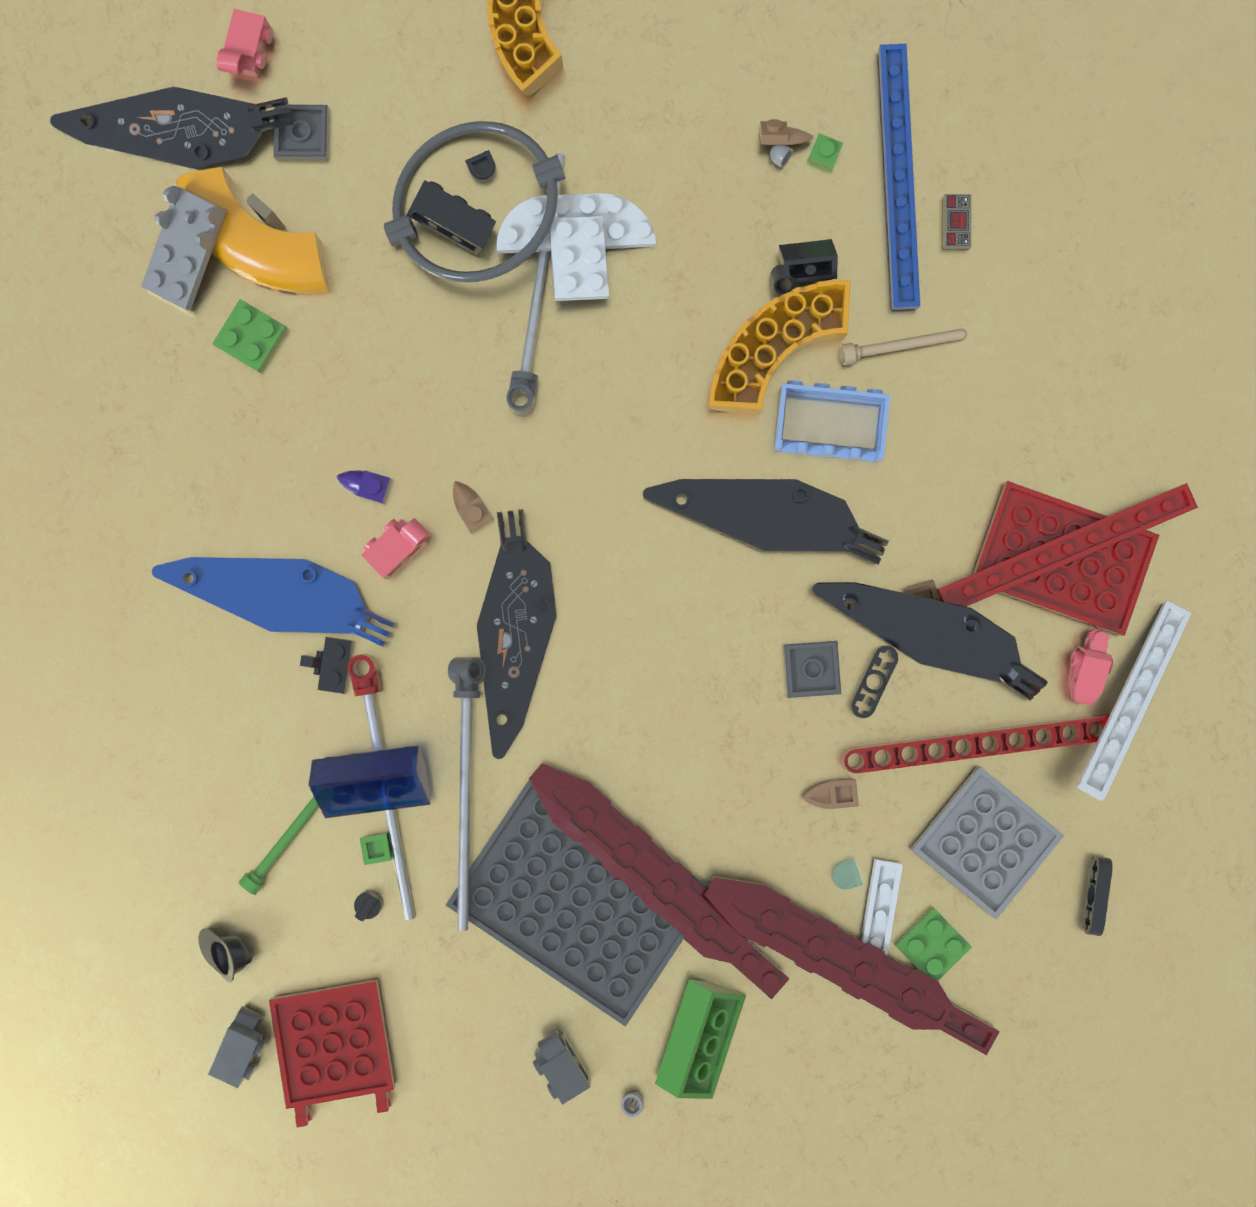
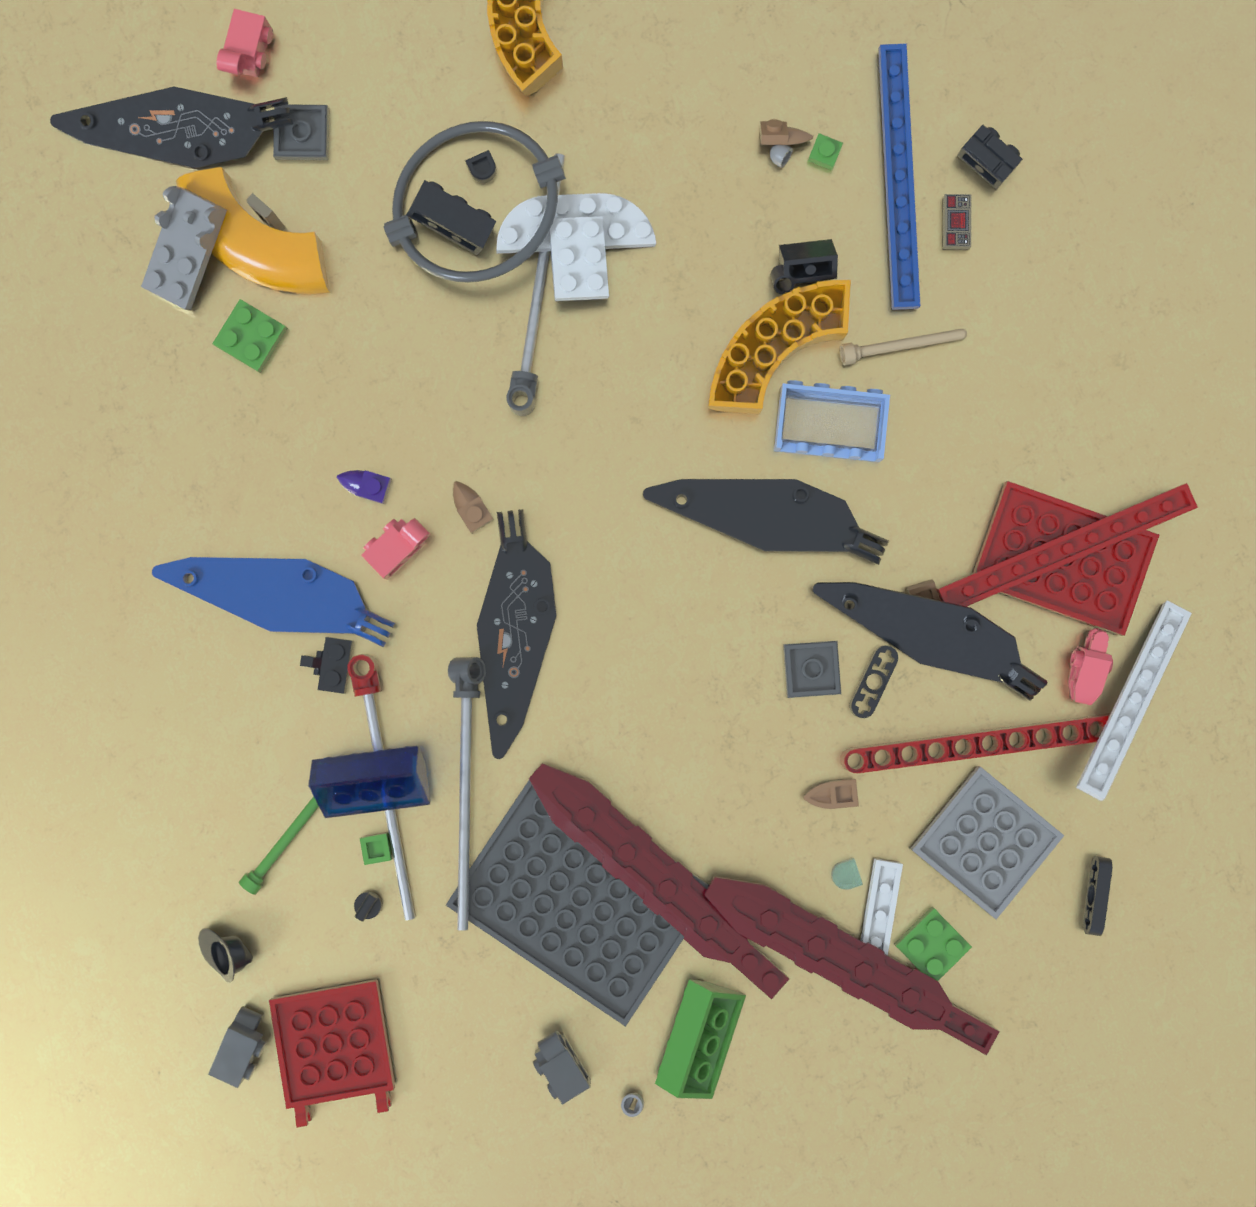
none -> black brick [957,125,1023,190]

